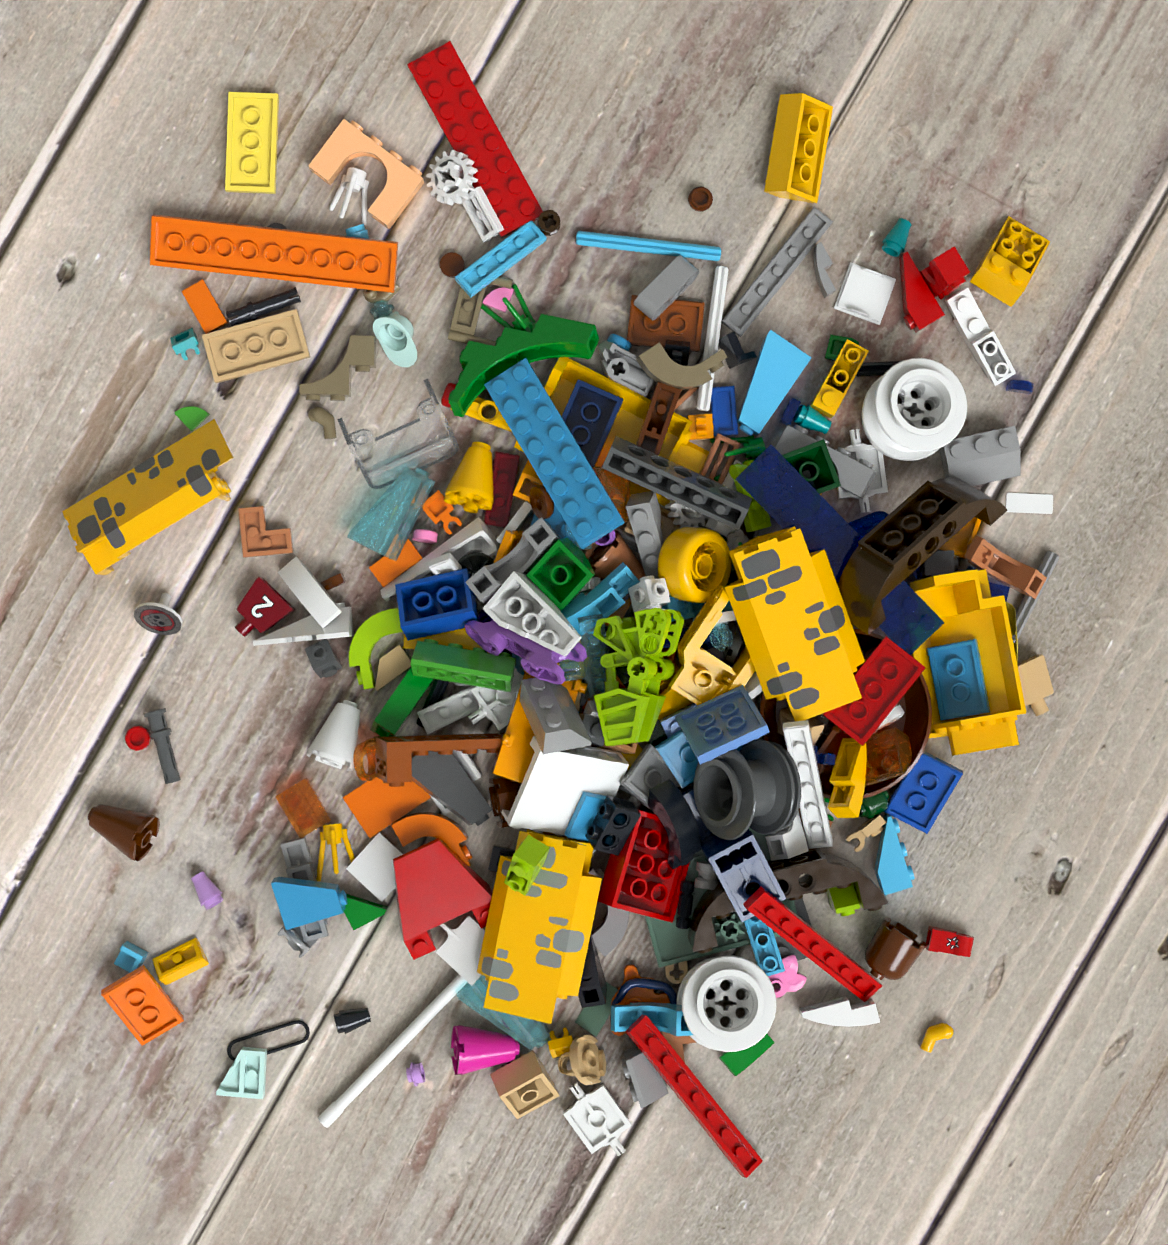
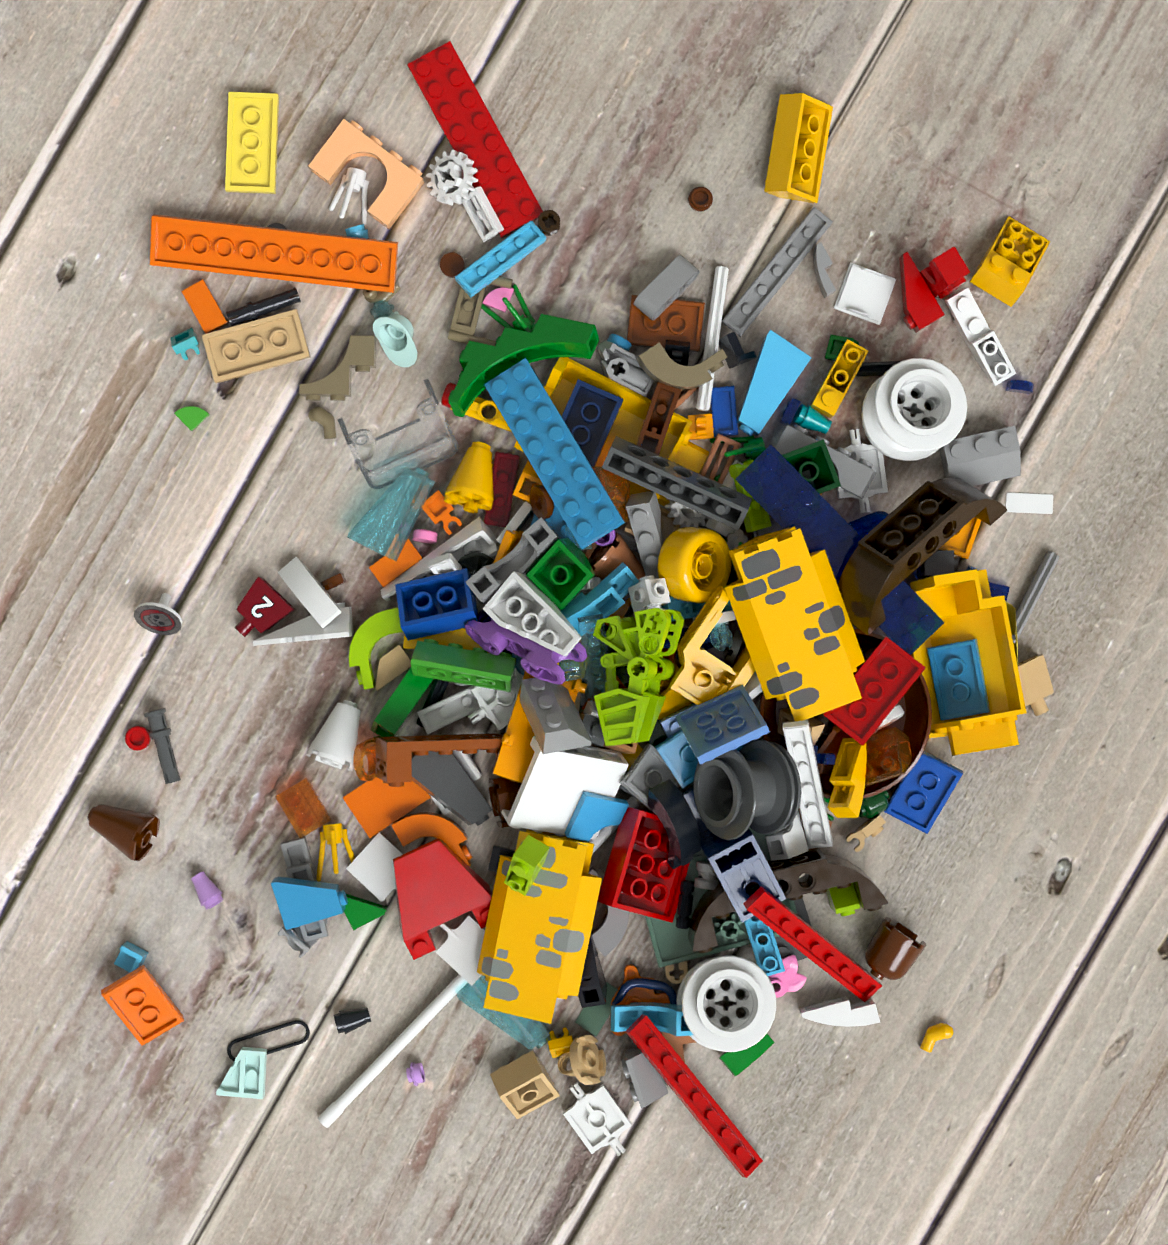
yellow panel [62,419,234,575] -> none
yellow slope [152,937,209,985] -> none
nougat plate [238,506,293,558] -> none
dark grey bracket [305,639,342,678] -> none
dark pink cone [451,1025,520,1075] -> none
medium azure axle [576,231,721,261] -> none
black brick [585,795,641,856] -> none
medium azure slope [874,814,915,895] -> none
teal cone [882,218,912,257] -> none
red leg [925,926,974,957] -> none
nougat arch [964,535,1047,599] -> none

